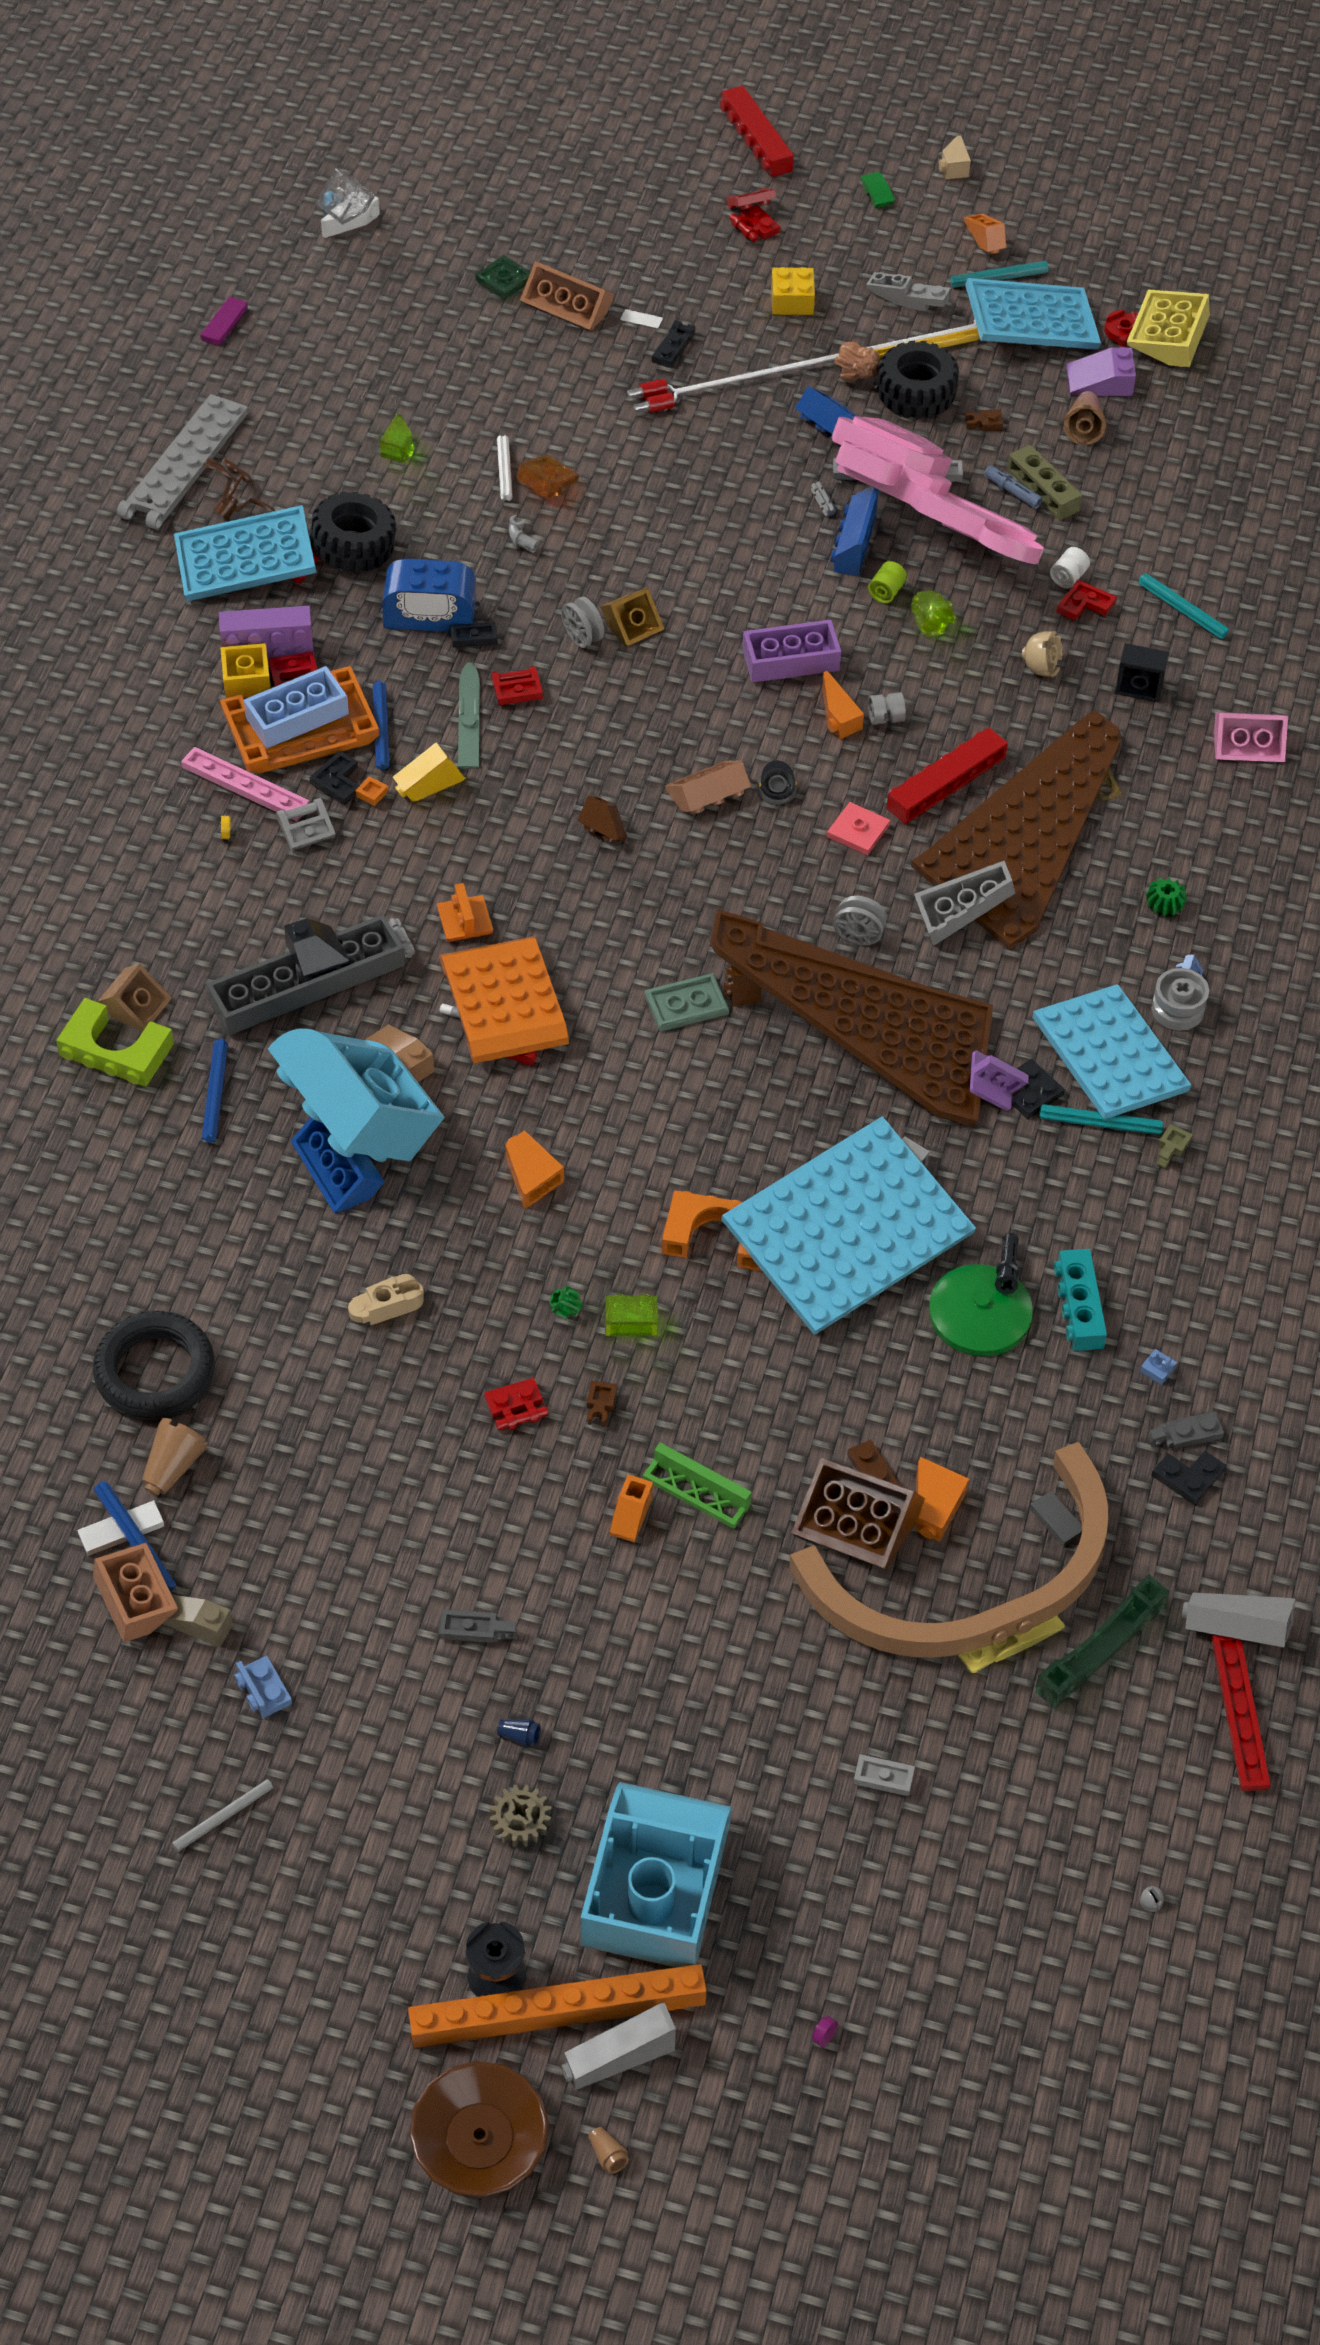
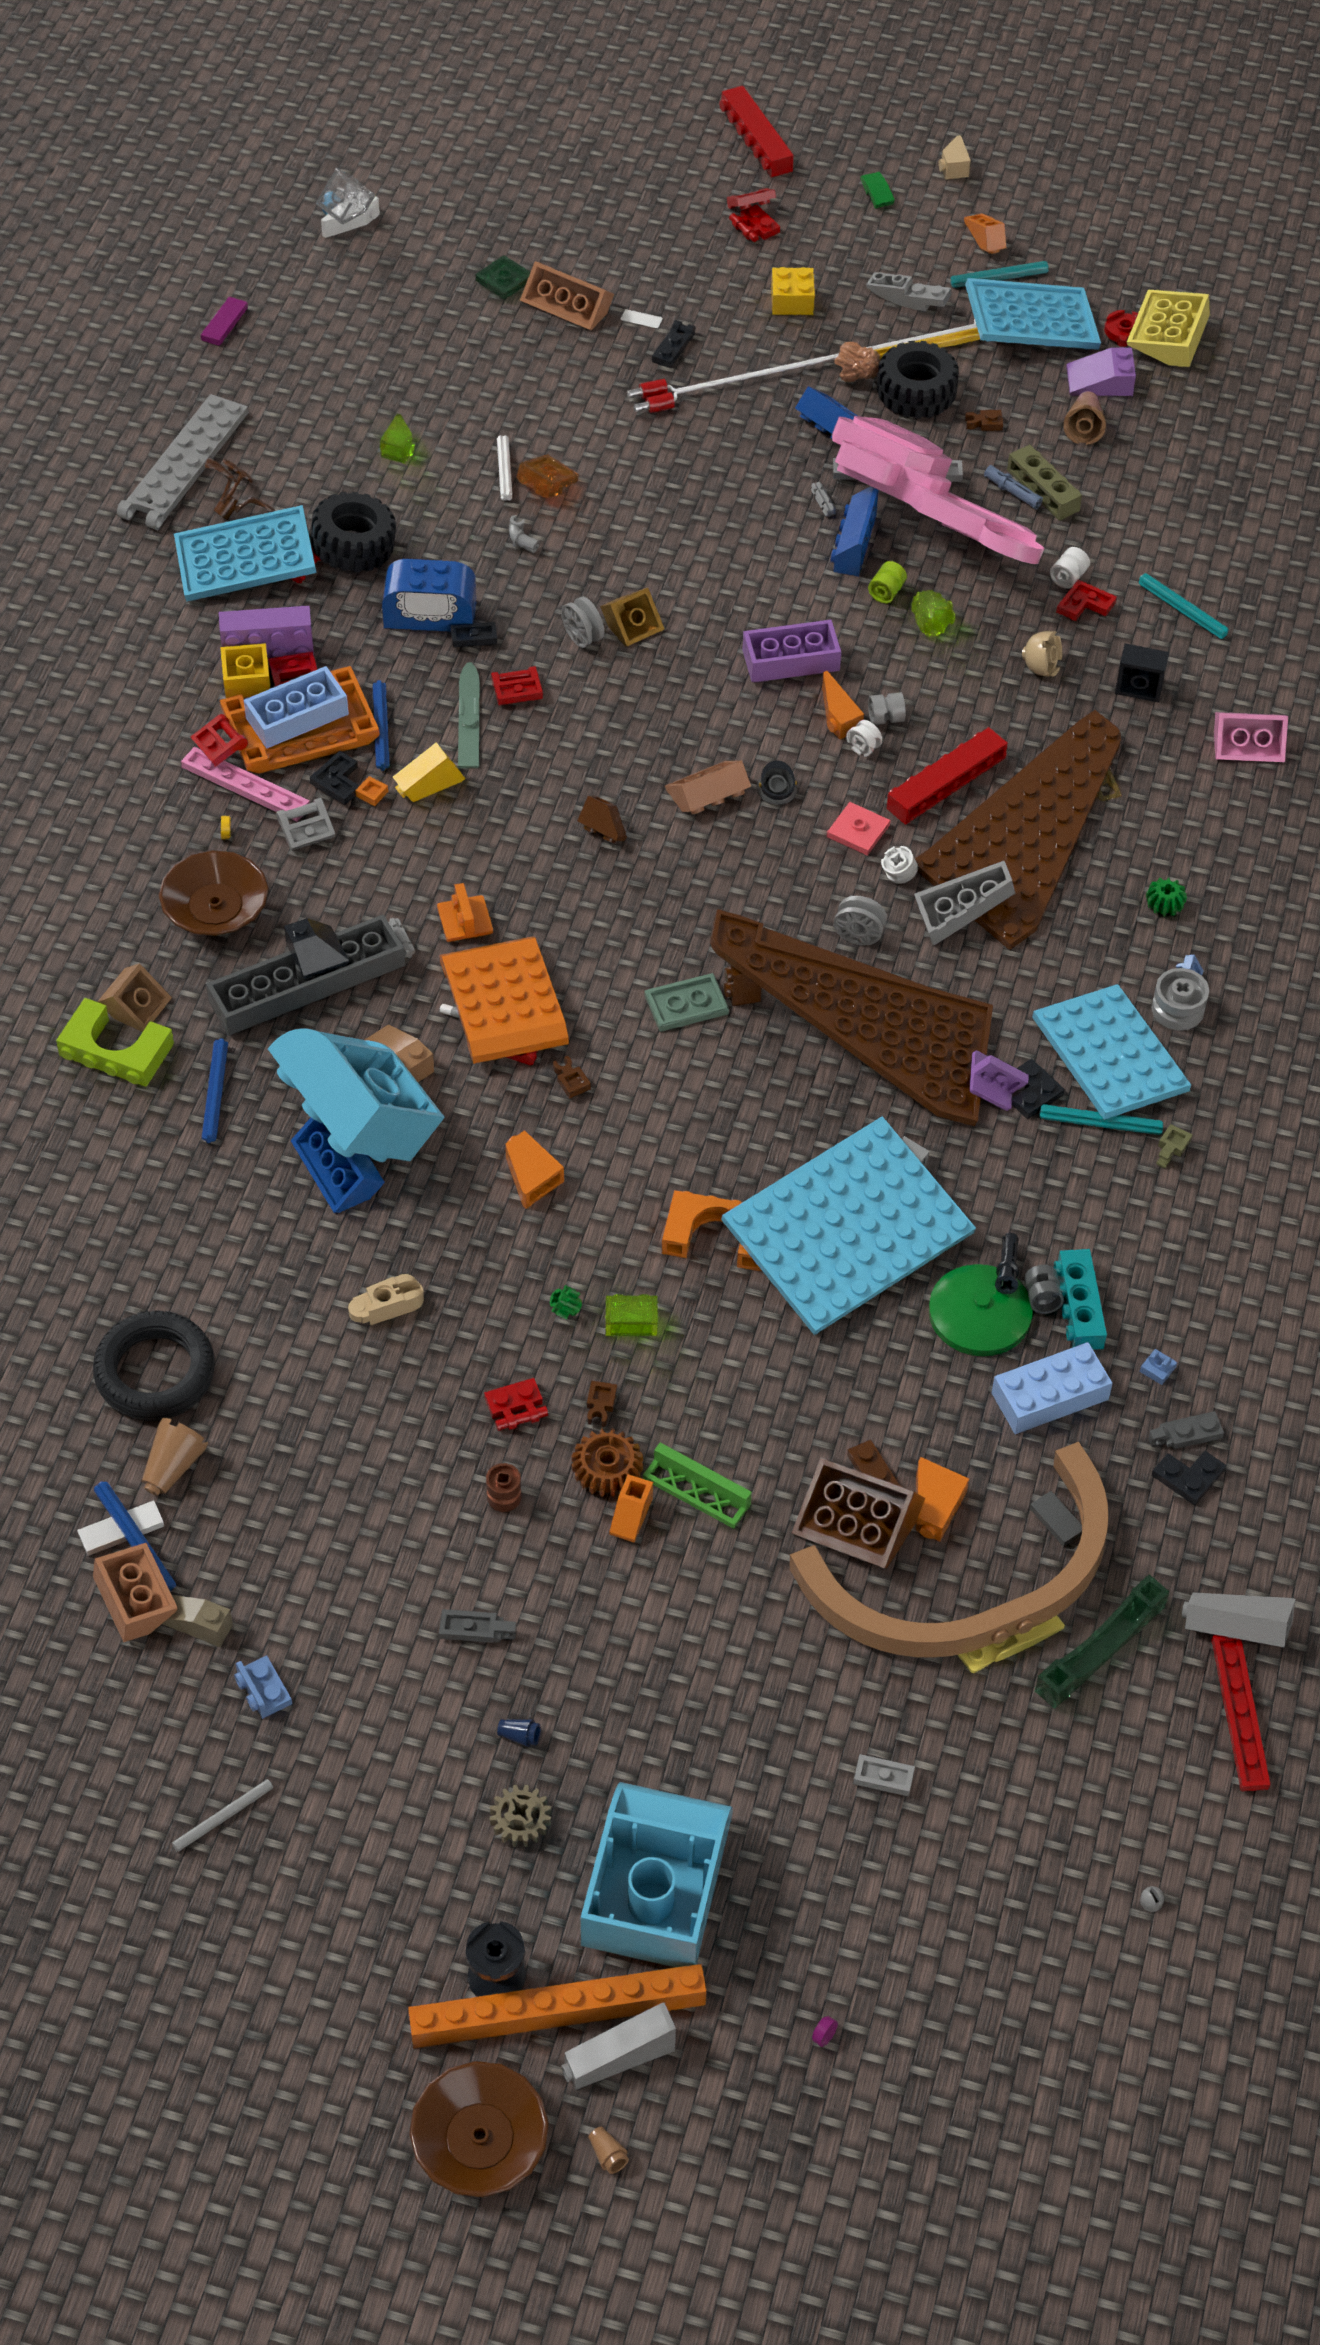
none -> reddish brown dish [159,850,269,936]
none -> red plate [191,714,248,767]
none -> copper wheel [486,1463,521,1512]
none -> reddish brown plate [553,1056,591,1099]
none -> dark orange gear [572,1428,643,1497]
none -> white wheel [846,720,883,757]
none -> white wheel [881,846,918,884]
none -> light blue brick [992,1342,1112,1434]
none -> dark grey wheel [1024,1265,1064,1314]

